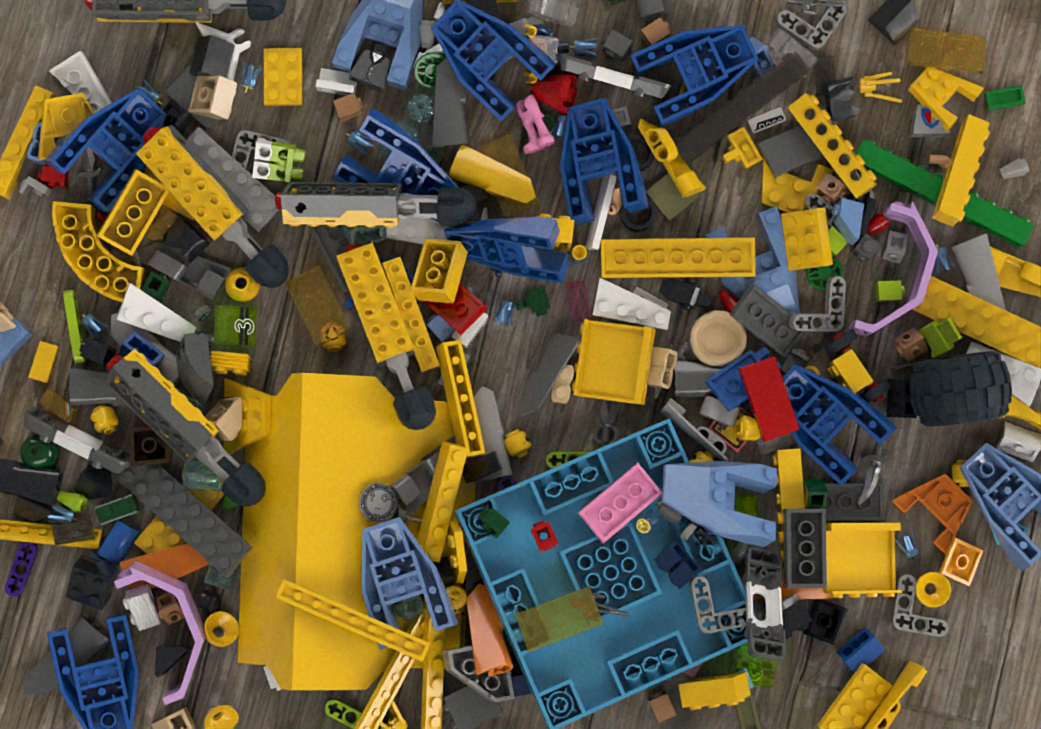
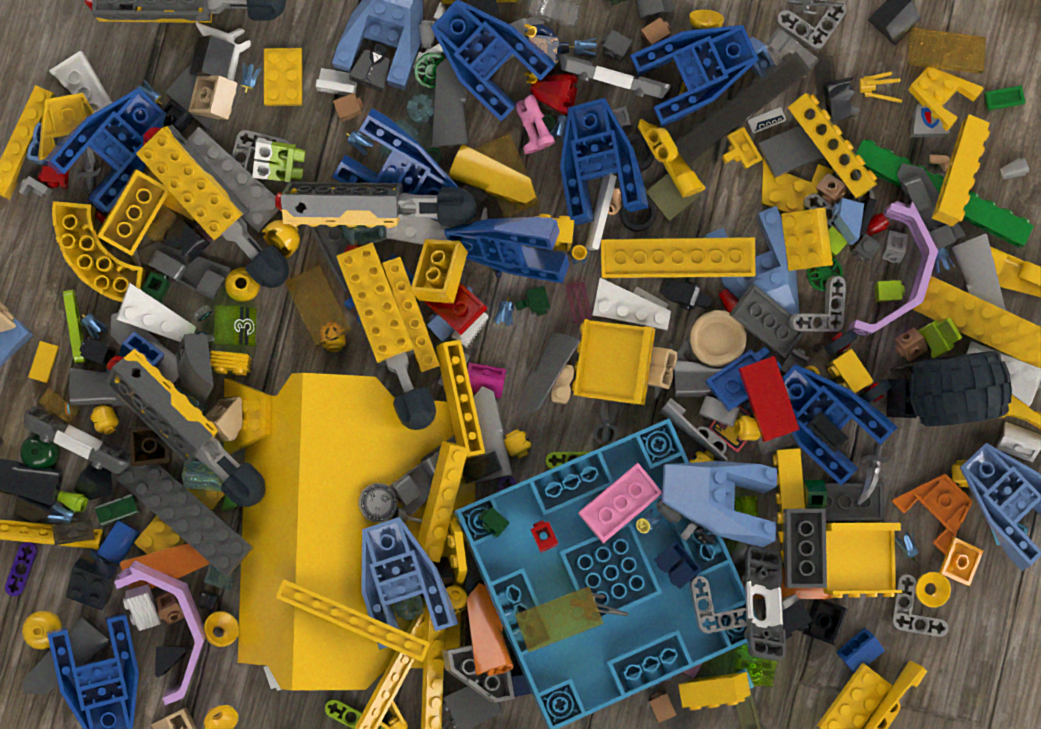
none -> yellow cylinder [22,611,62,650]
none -> yellow cylinder [262,220,300,258]
none -> dark pink panel [467,362,506,399]
none -> yellow piece [689,9,724,30]
none -> black tile [807,411,849,452]
none -> dark grey panel [896,163,965,250]

